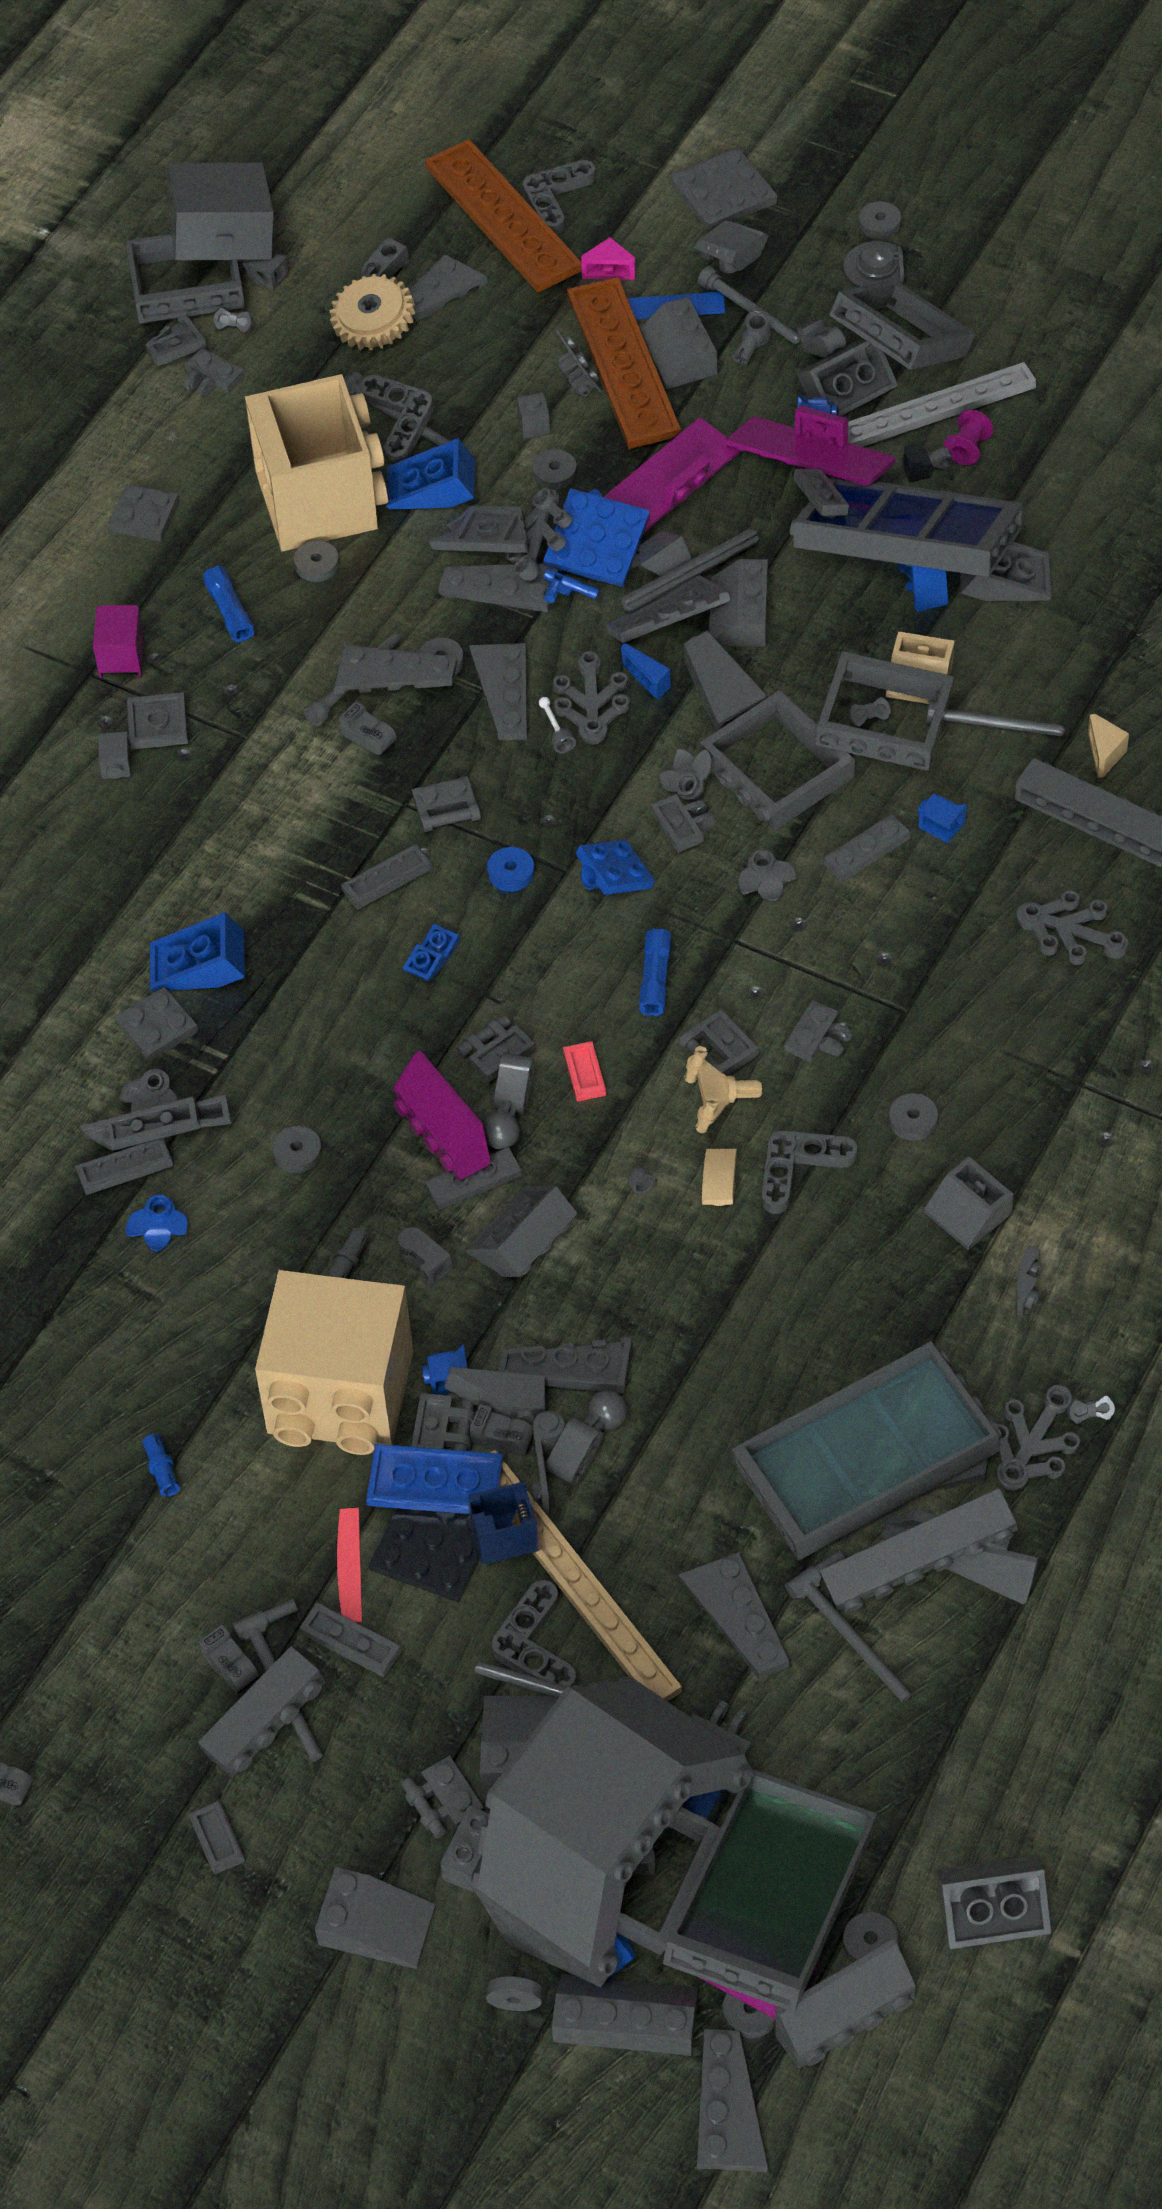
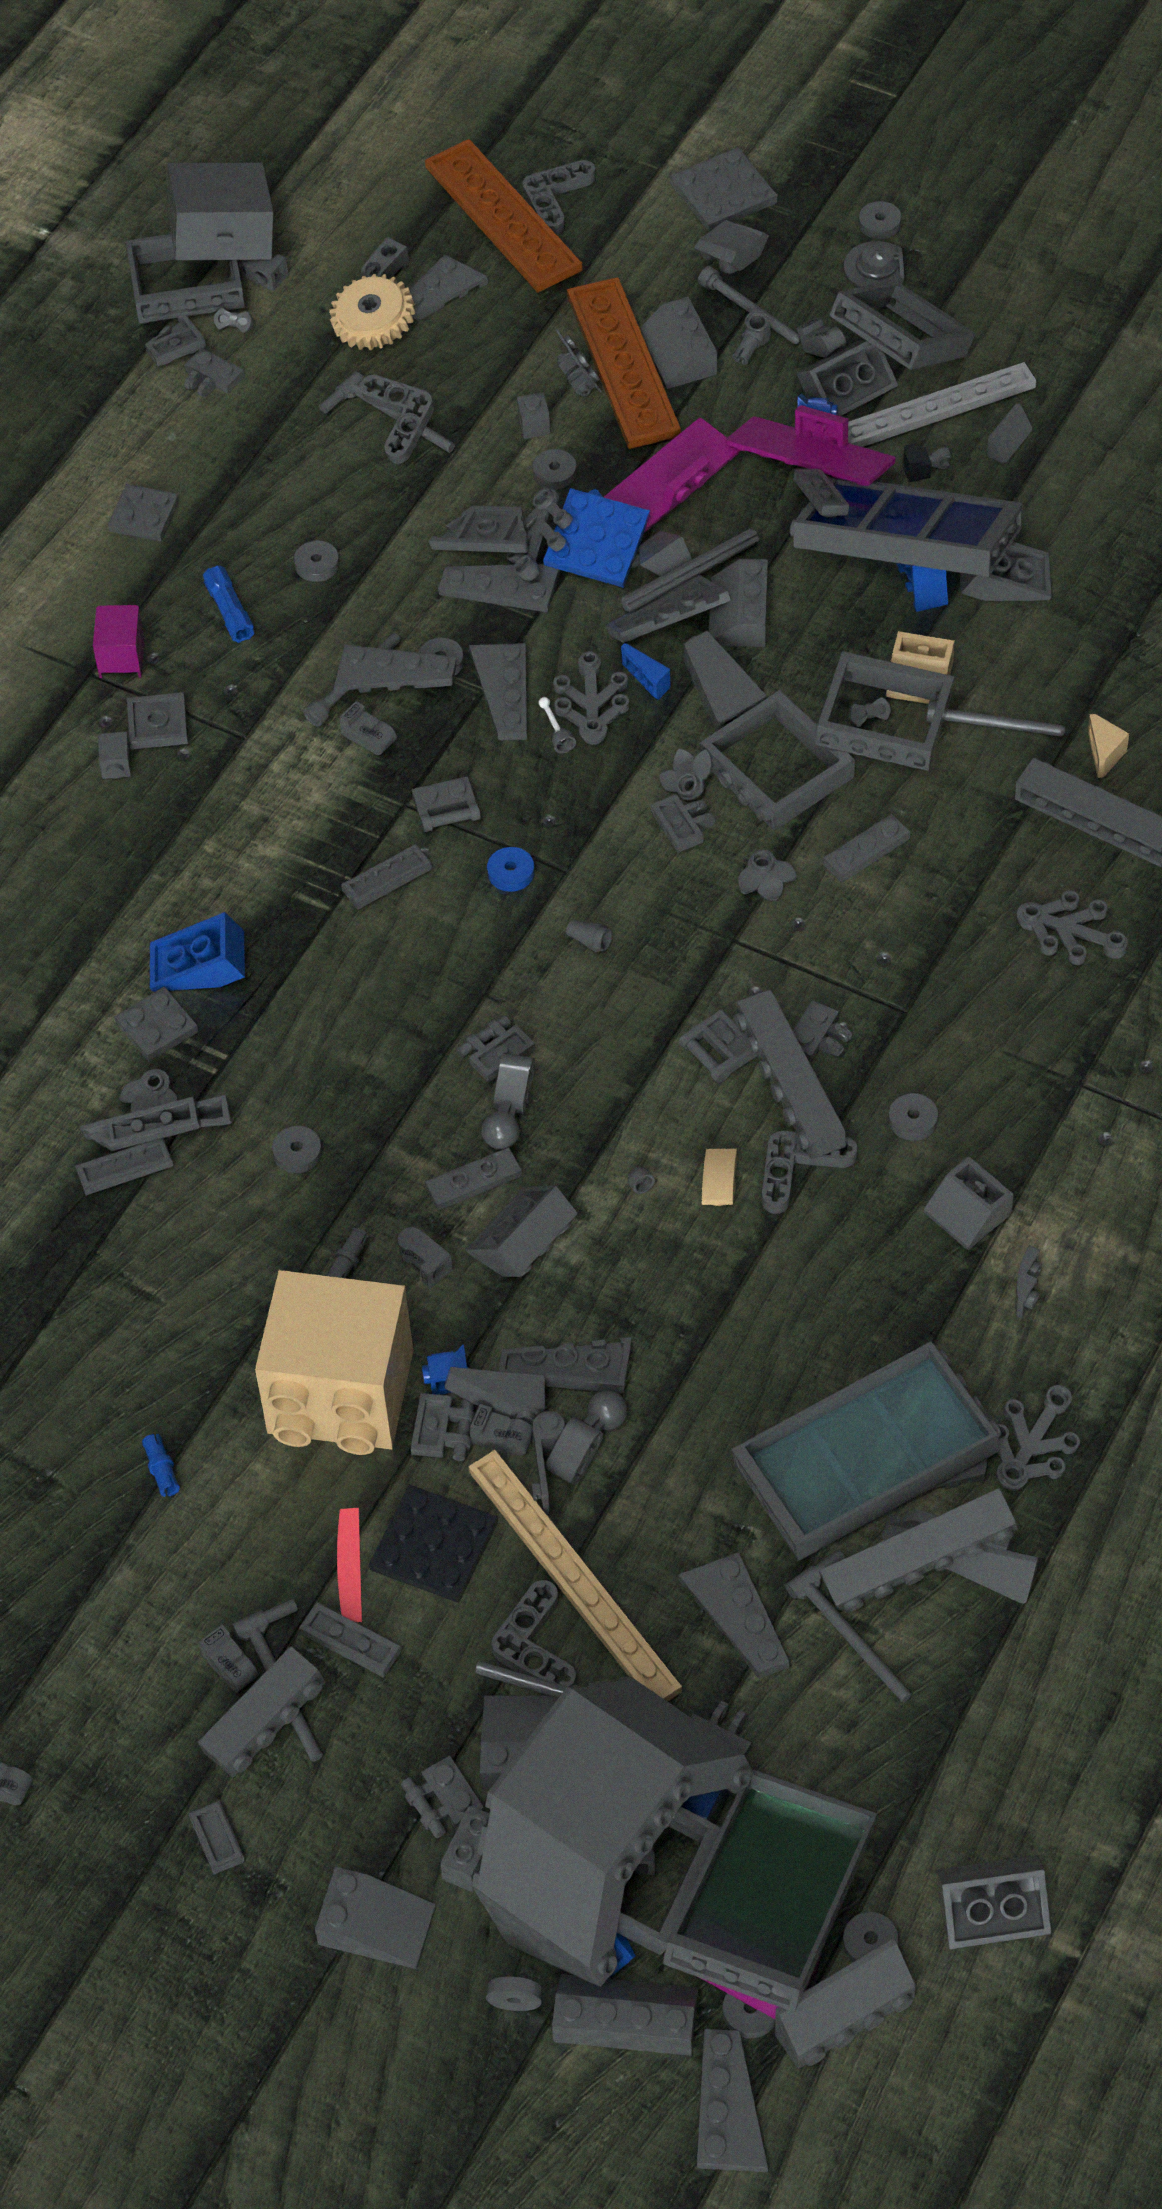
blue plate [126,1194,188,1252] -> none
tan piece [245,374,388,552] -> none
blue tile [366,1444,503,1514] -> none
blue slope [386,438,475,509] -> none
magenta slope [393,1050,491,1181] -> none
blue slope [402,923,461,982] -> none
dark blue piece [468,1481,539,1564] -> none
blue hose [543,568,599,603] -> none
coral tile [563,1041,606,1102] -> none
blue plate [576,840,655,895] -> none
dark pink slope [581,237,635,280] -> none
blue sticker [627,292,725,319] -> none
blue axle [639,928,671,1016] -> none
tan axle [684,1046,762,1133] -> none
blue window [917,794,967,843] -> none
magenta hose [943,410,994,465] -> none
dark grey piece [1067,1393,1115,1424] -> none
none -> dark grey cone [566,919,613,952]
none -> dark grey brick [734,989,845,1159]
none -> dark grey slope [987,403,1032,464]

